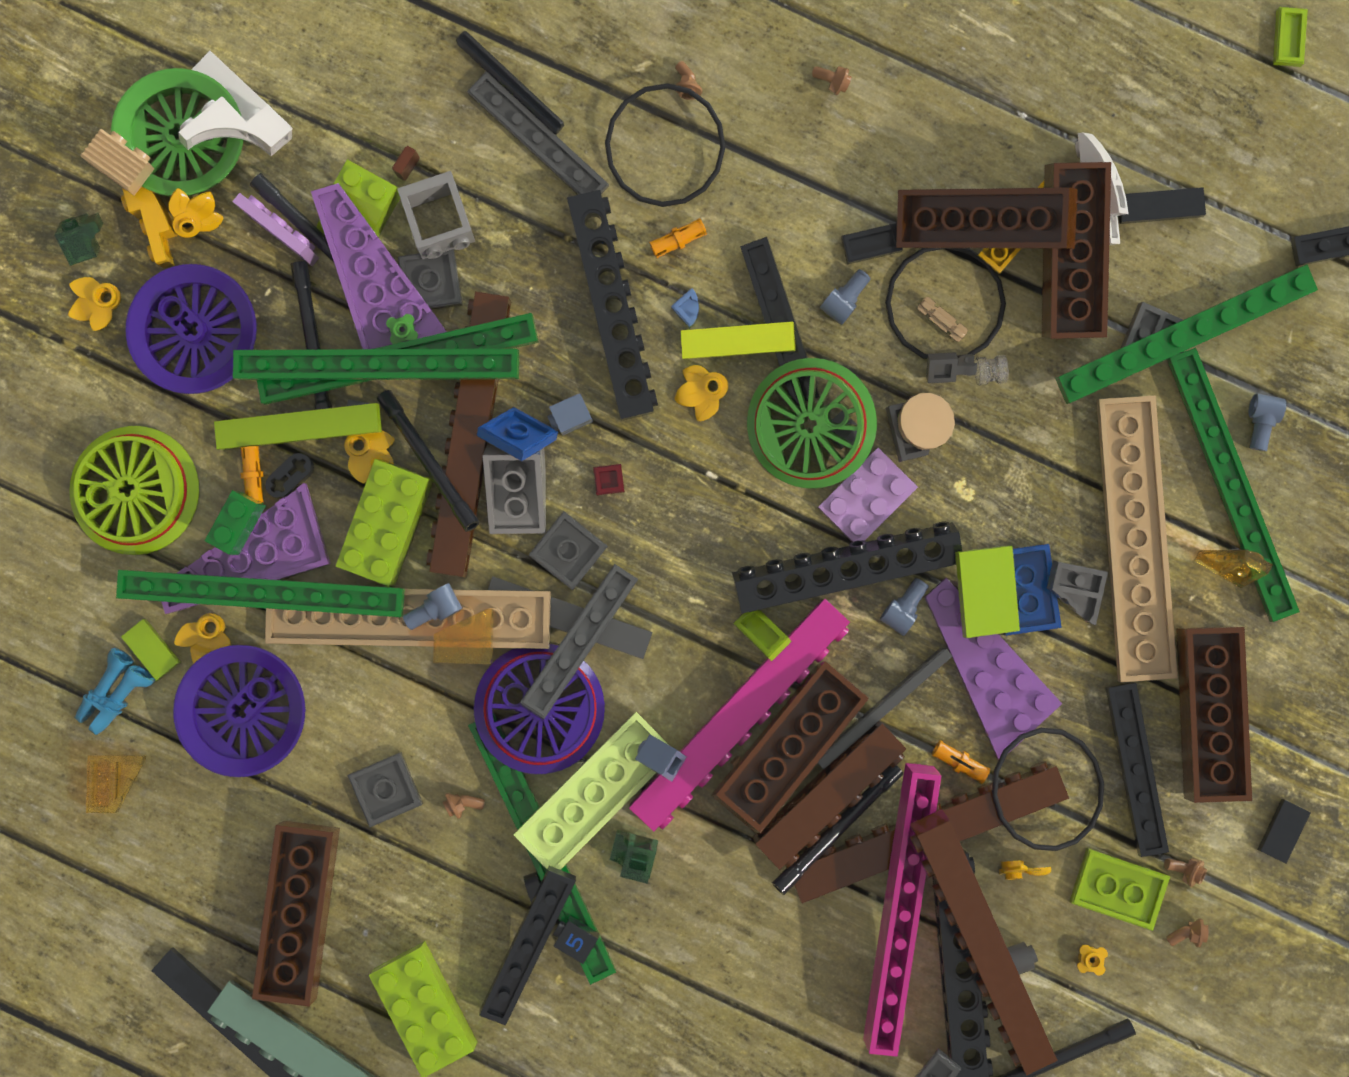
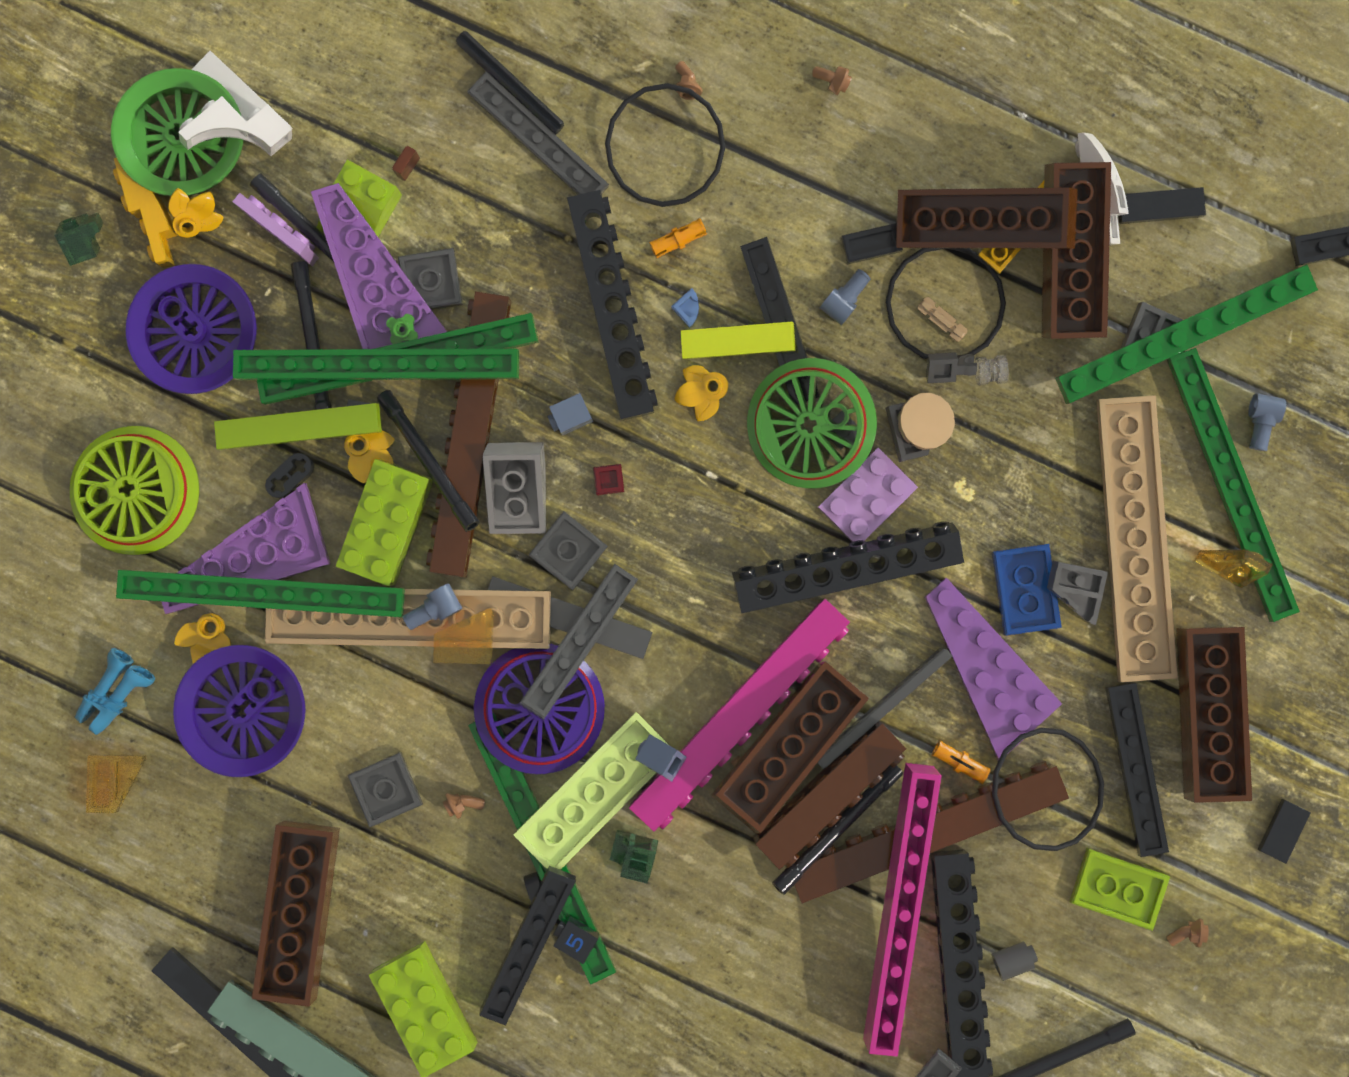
yellow plate [68,277,121,331] -> none
tan brick [81,129,154,196] -> none
lime tile [121,619,181,681] -> none
green brick [204,490,266,555] -> none
light orange pin [240,446,264,503] -> none
light grey window [397,171,476,259] -> none
blue tile [477,407,558,461] -> none
lime tile [733,610,792,661] -> none
sand blue pin [880,578,929,636] -> none
reddish brown brick [910,809,1058,1076] -> none
lime tile [955,545,1020,638] -> none
yellow plate [999,861,1051,880] -> none
yellow plate [1077,944,1108,976] -> none
medium nougat plate [1164,858,1207,887] -> none
lime tile [1273,7,1308,67] -> none

